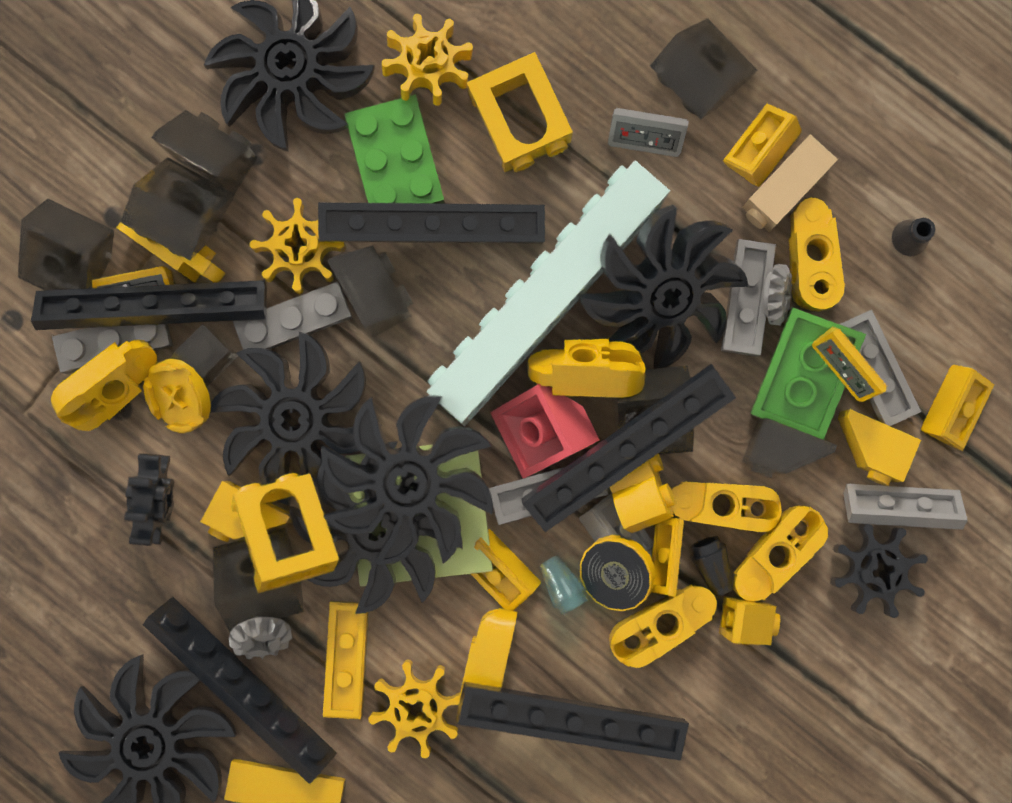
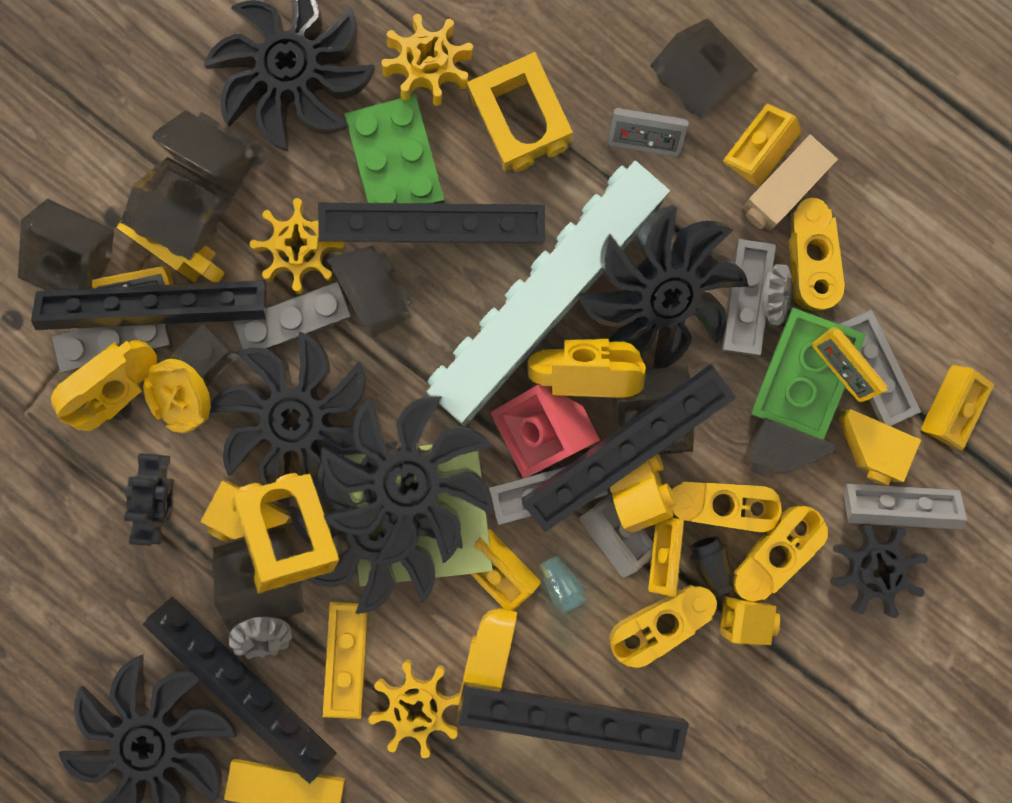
black tile [580,535,655,611] -> none
black cone [892,218,936,256] -> none

